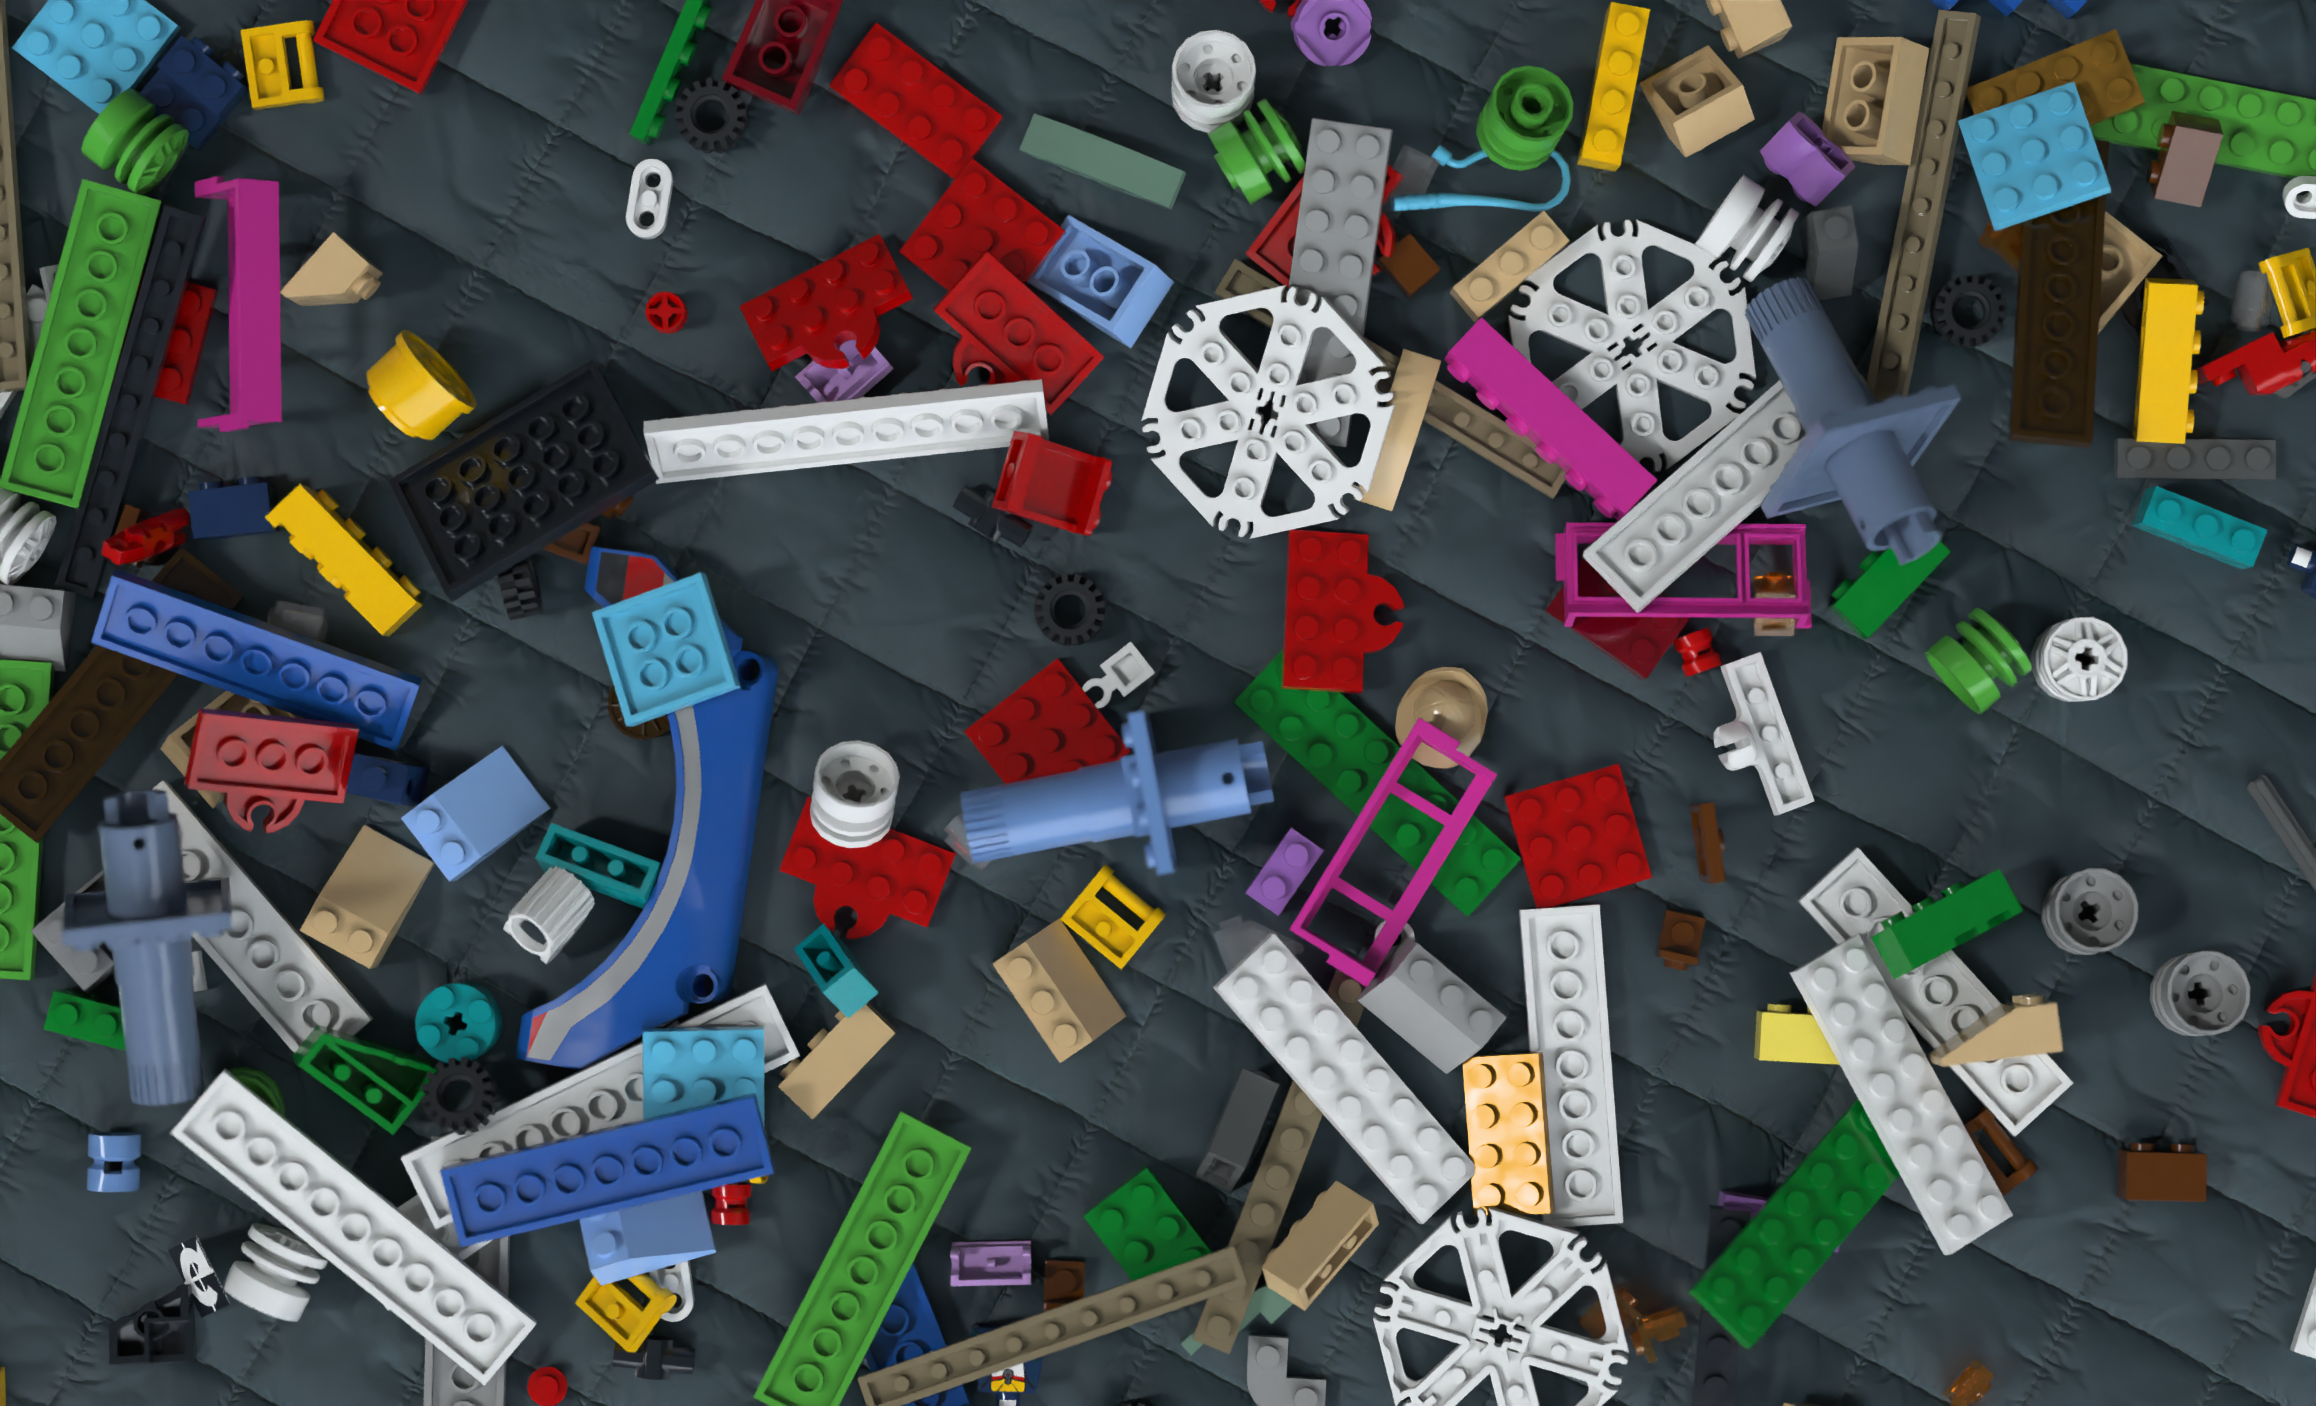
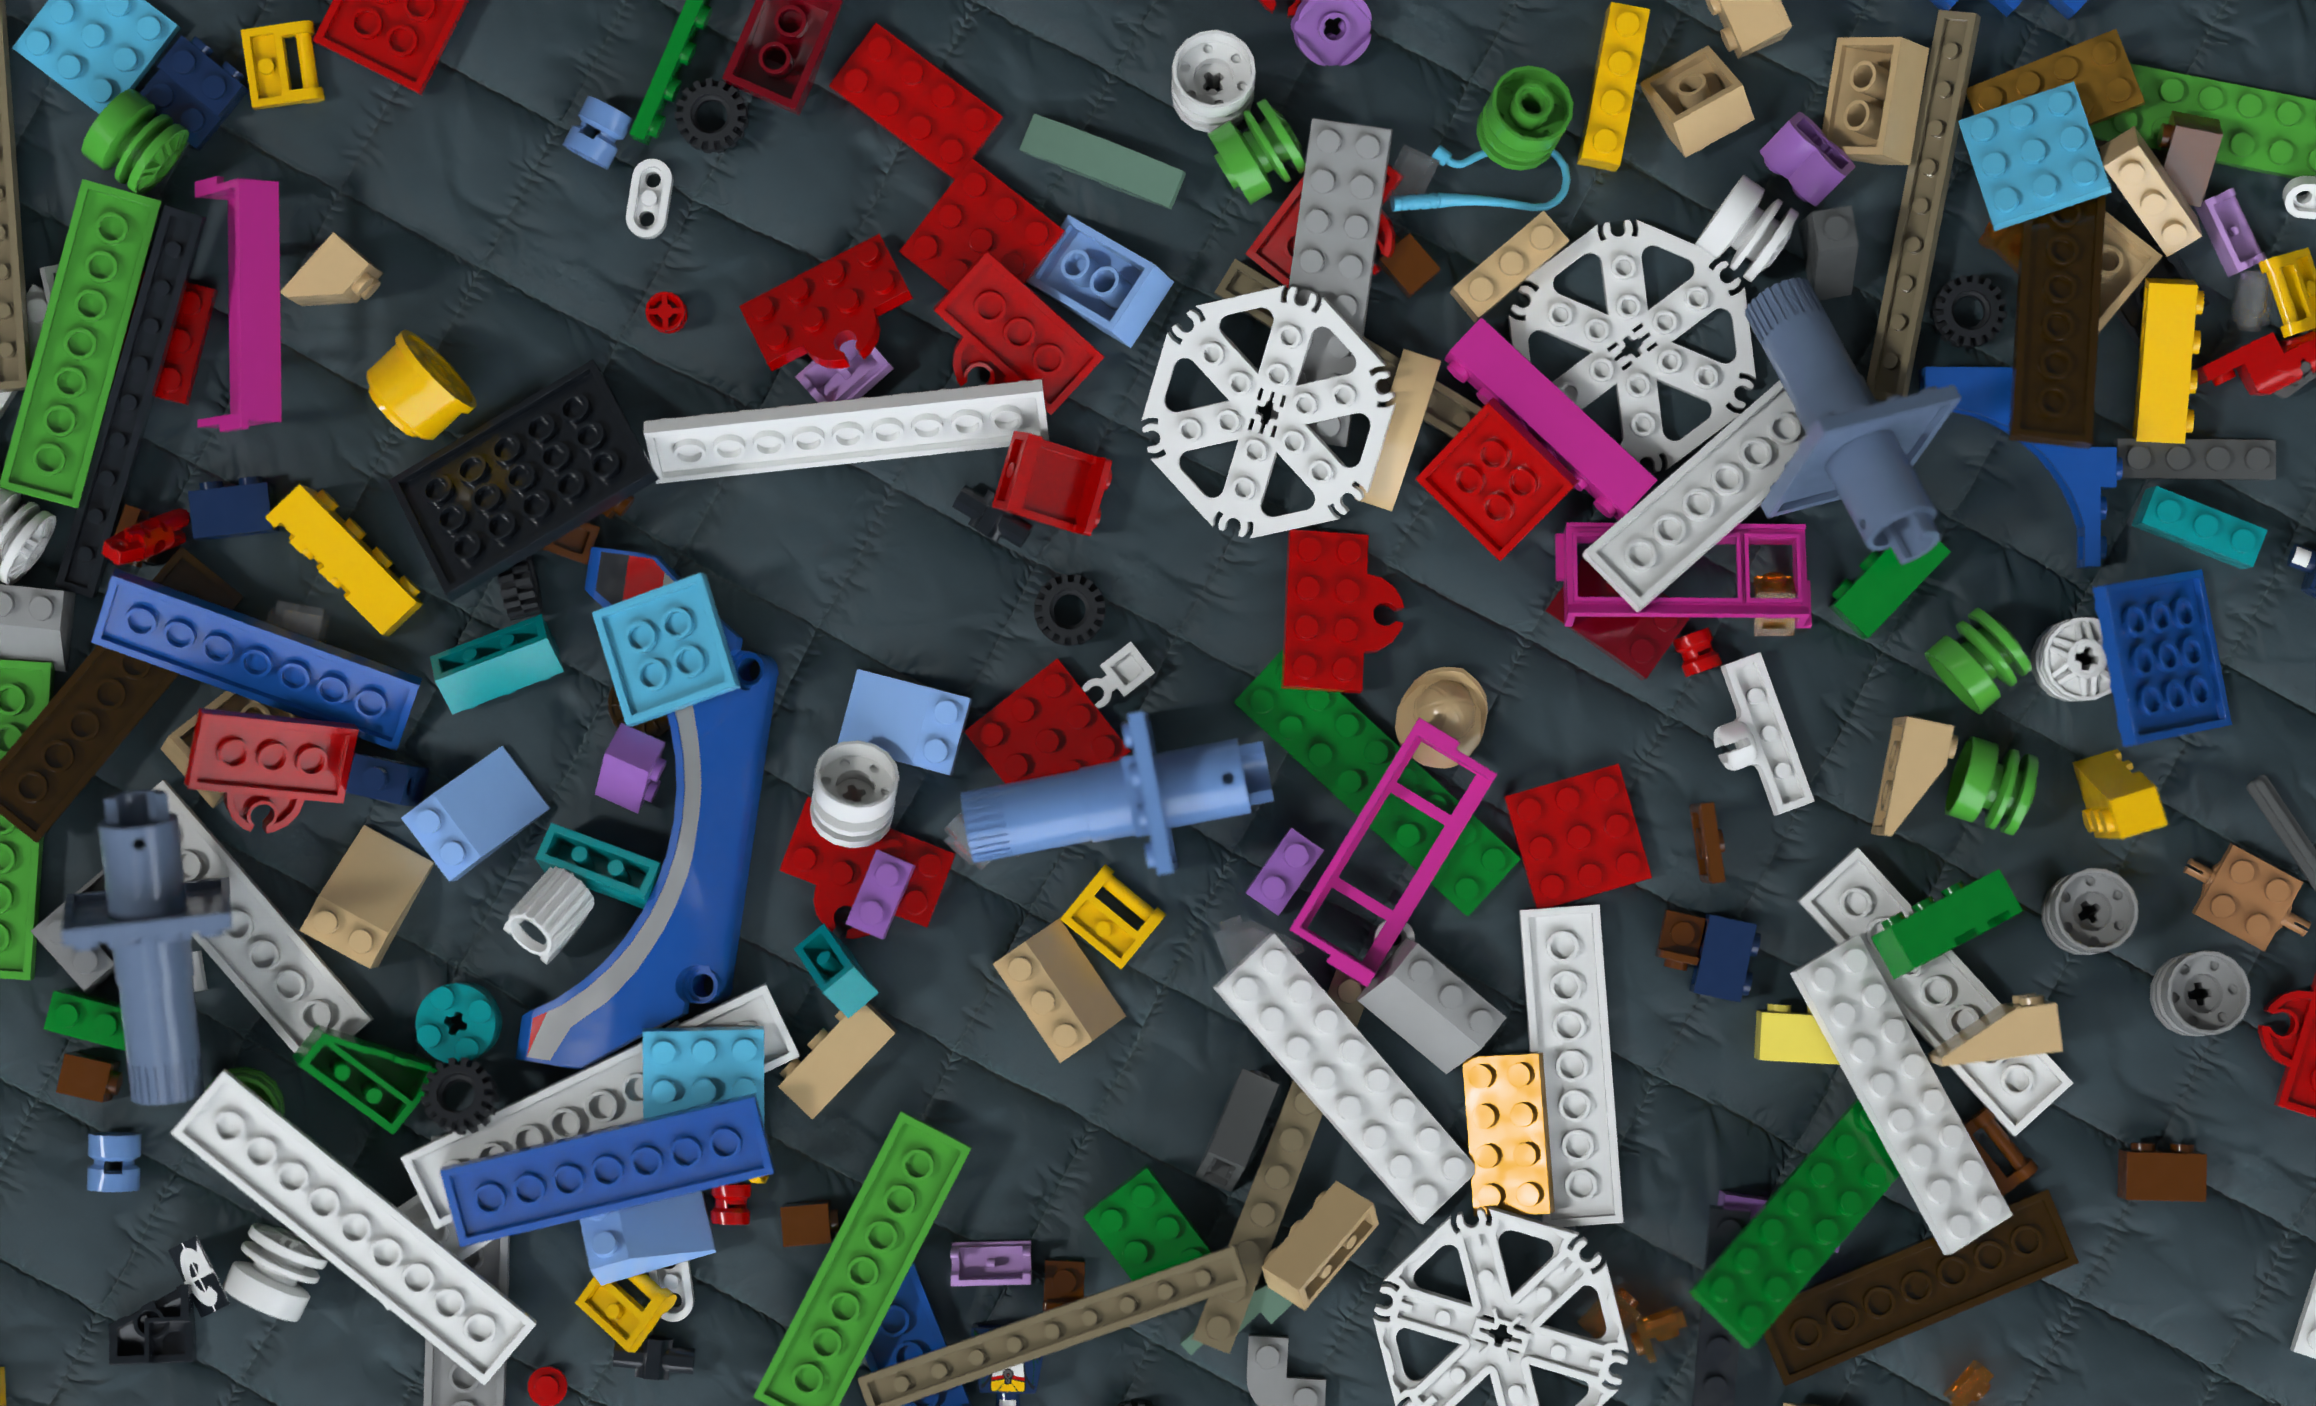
none -> reddish brown brick [56,1051,123,1103]
none -> teal brick [430,614,564,715]
none -> medium blue wheel [562,96,634,169]
none -> medium lavender brick [595,723,667,814]
none -> reddish brown brick [780,1200,840,1247]
none -> light blue slope [837,669,972,776]
none -> medium lavender brick [845,850,916,939]
none -> red plate [1415,397,1579,561]
none -> dark blue brick [1689,914,1761,1003]
none -> dark brown plate [1763,1188,2079,1386]
none -> tan slope [1871,716,1958,836]
none -> blue arch [1919,366,2123,569]
none -> bright green wheel [1945,736,2039,835]
none -> yellow wedge [2072,749,2168,839]
none -> blue plate [2093,569,2232,747]
none -> tan brick [2100,126,2202,257]
none -> medium nougat plate [2183,843,2311,952]
none -> lavender hinge [2194,187,2267,278]

